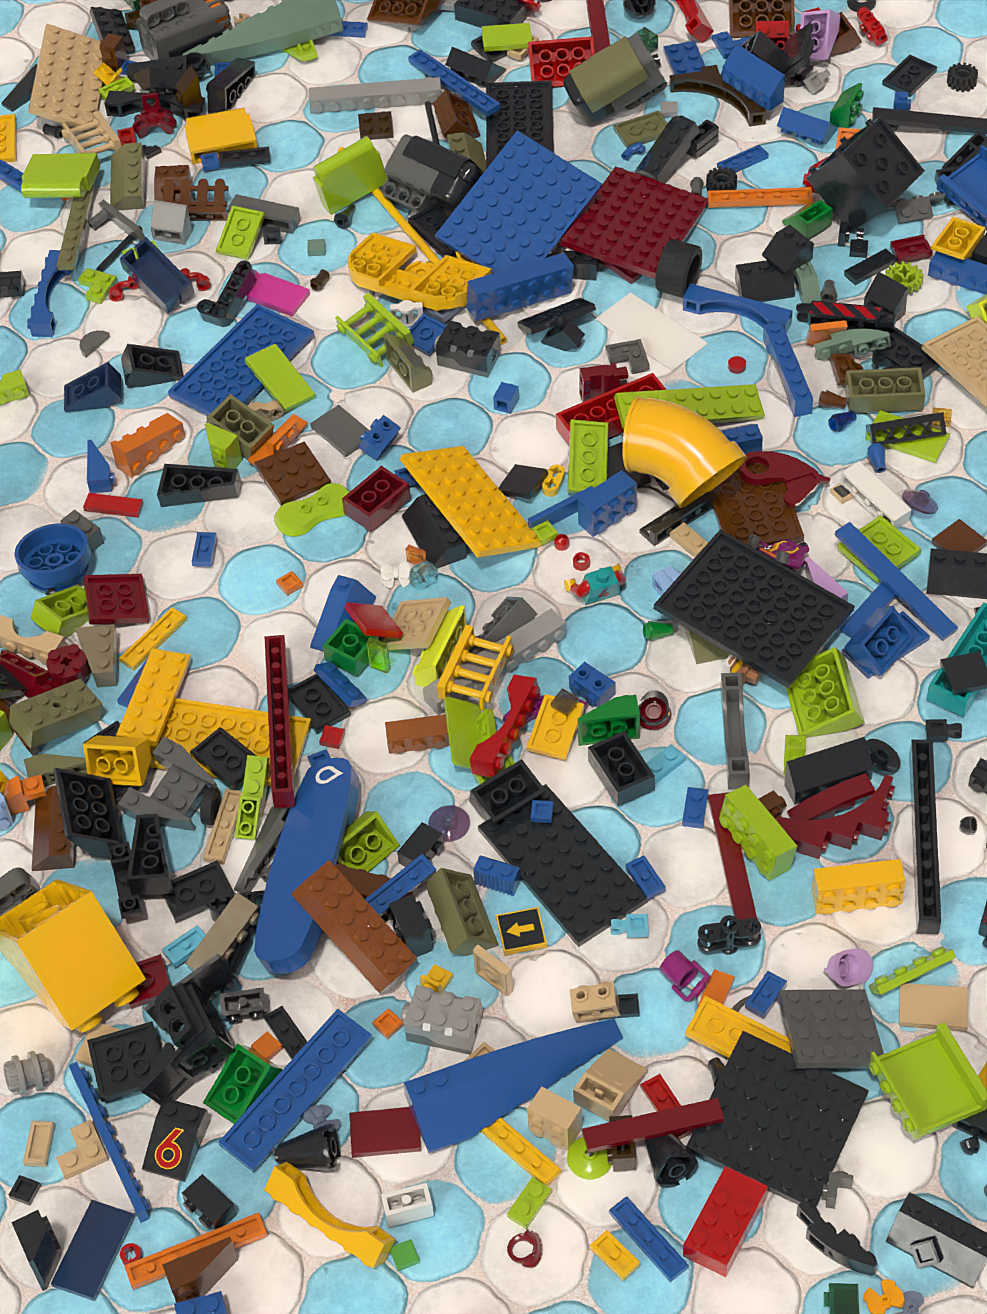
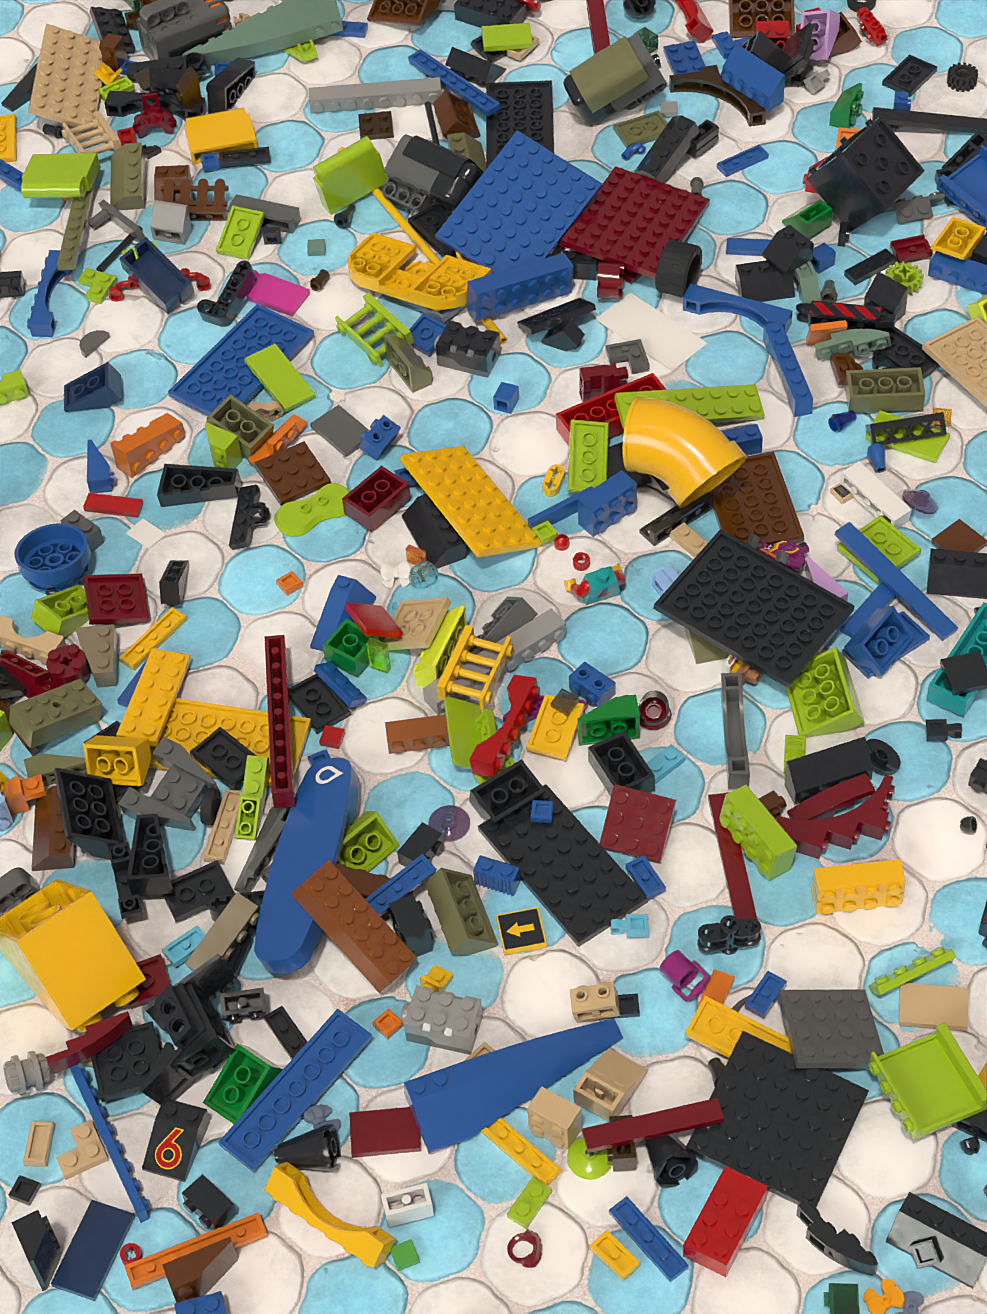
black slope [121,343,184,387] -> none
blue plate [191,532,217,567] -> none
orange tile [251,1031,283,1060] -> none
white piece [390,300,423,327] -> none
tan tile [473,945,513,996] -> none
black tile [498,464,548,499] -> none
red slope [528,36,595,88] -> none
red tile [640,1074,694,1140] -> none
green cone [643,621,673,640] -> none
blue plate [682,787,709,829] -> none
black tyre [706,166,737,191] -> none
orange plate [707,187,813,208] -> none
red tile [728,356,746,374] -> none
dark red animal [738,451,831,508] -> none
blue slope [777,107,838,145] -> none
reddish brown cone [818,390,847,409] -> none
dark grey bracket [822,1171,853,1209] -> none
lavender piece [824,948,873,987] -> none
black plate [849,228,868,258] -> none
black brick [909,739,941,934] -> none
none -> dark red slope [46,1011,133,1075]
none -> white sticker [126,519,166,549]
none -> black slope [159,560,189,606]
none -> black plate [229,484,270,550]
none -> dark red brick [597,262,624,299]
none -> dark red plate [599,784,677,862]
none -> blue tile [726,238,771,256]
none -> blue brick [810,243,836,274]

